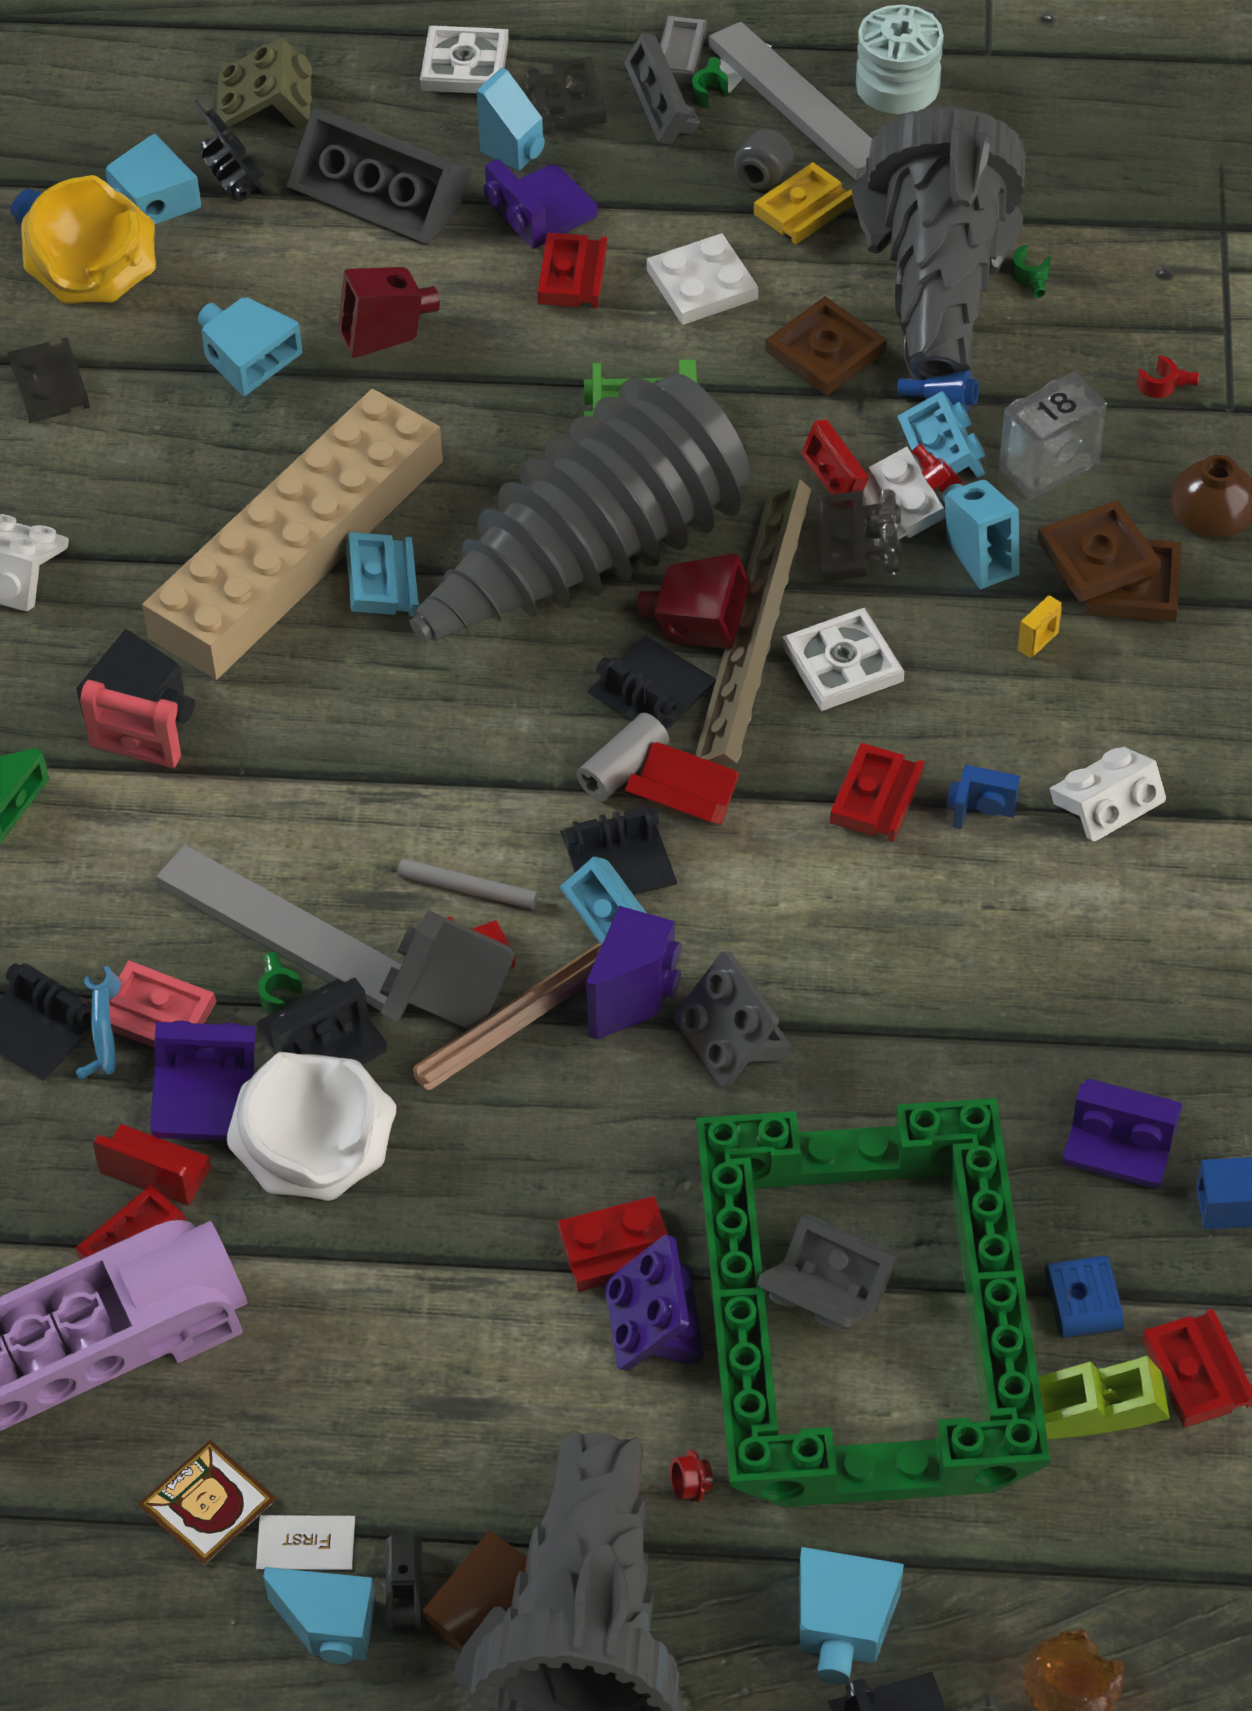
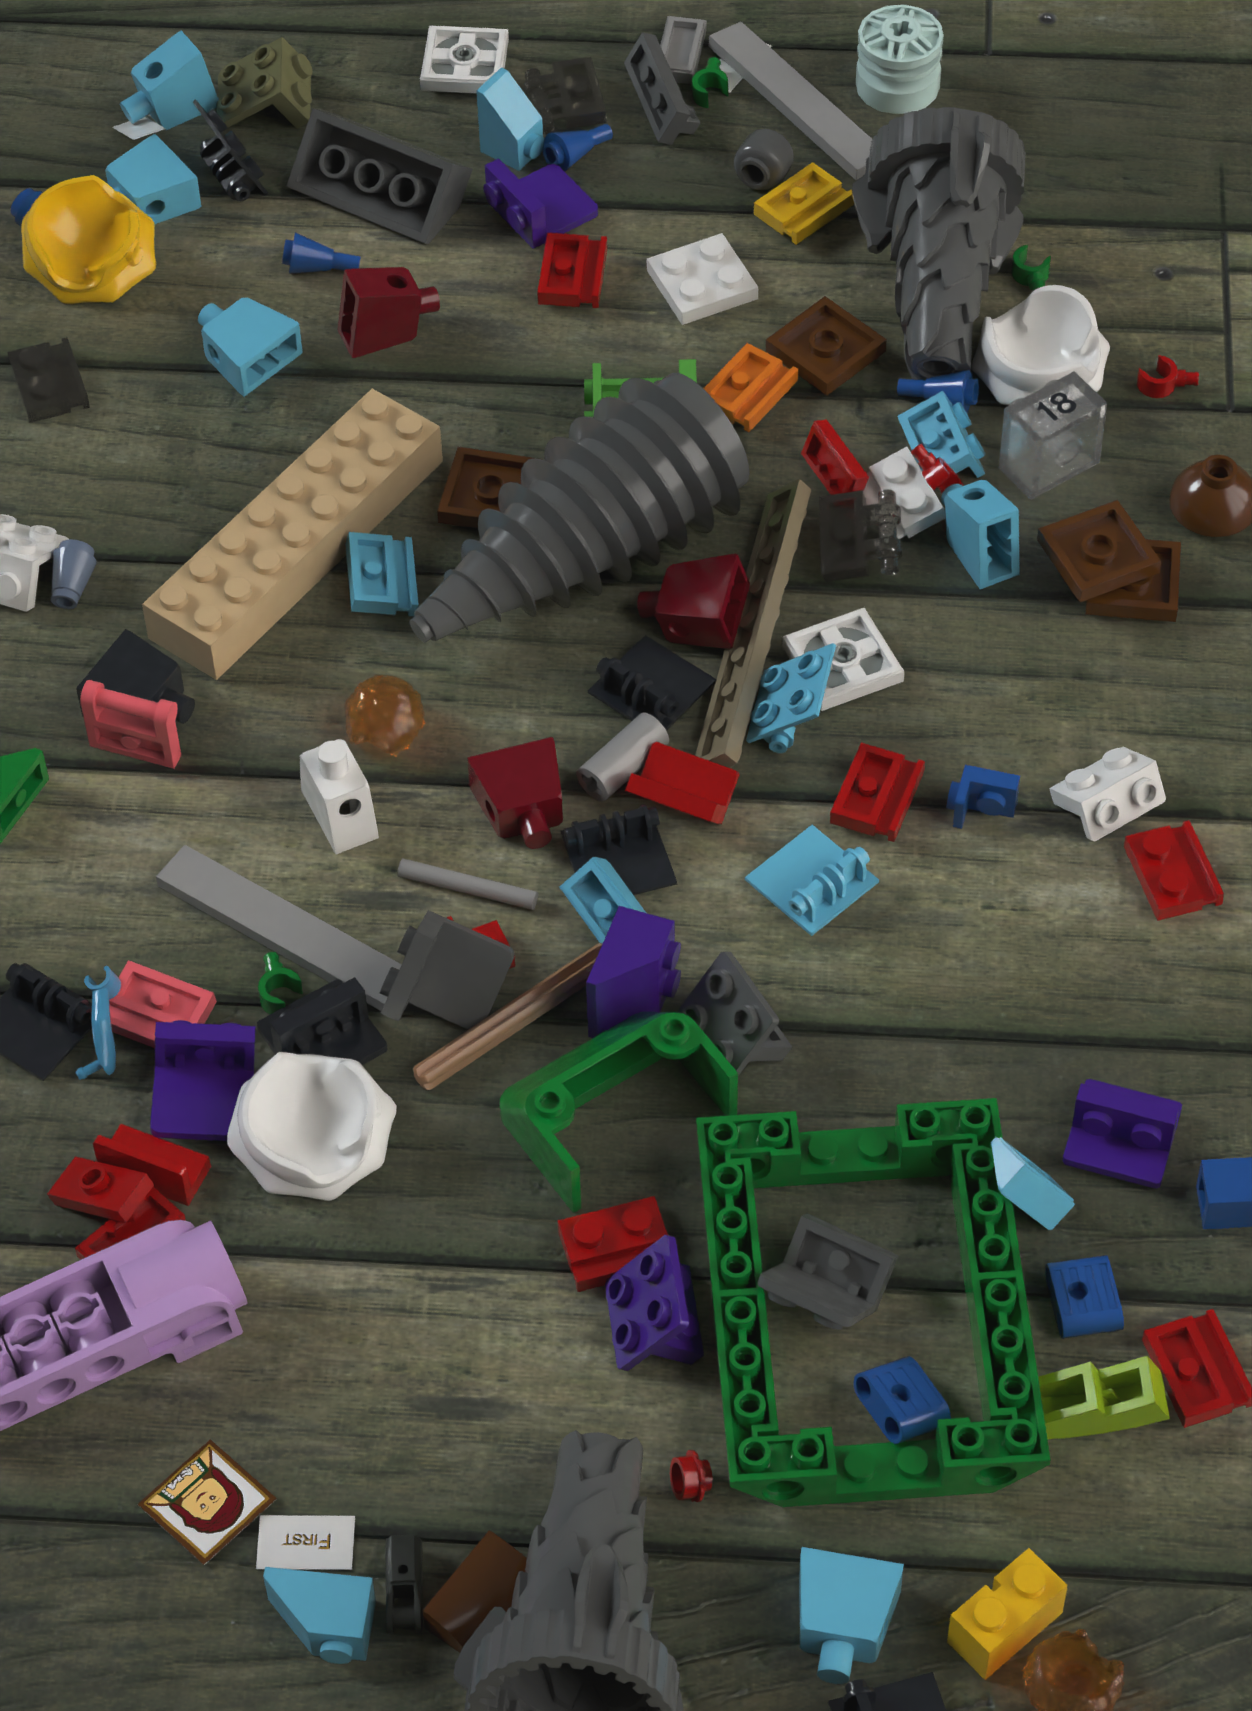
yellow tile [1017,595,1062,658] -> none
none -> red plate [47,1156,154,1223]
none -> sand blue cone [51,539,97,609]
none -> white sticker [112,117,166,140]
none -> medium azure torso [120,30,219,130]
none -> blue cone [282,232,361,274]
none -> white torso [300,739,379,854]
none -> clear orange hair [344,674,426,757]
none -> reddish brown plate [437,447,543,529]
none -> dark red torso [467,737,563,849]
none -> green windscreen [500,1012,738,1213]
none -> blue cone [543,124,613,172]
none -> orange plate [703,343,798,432]
none -> medium azure hinge [745,825,879,936]
none -> medium azure hinge [746,643,836,753]
none -> blue piece [853,1356,951,1444]
none -> yellow piece [947,1548,1068,1680]
none -> white piece [971,285,1110,412]
none -> medium azure slope [991,1137,1075,1230]
none -> red plate [1124,820,1224,921]

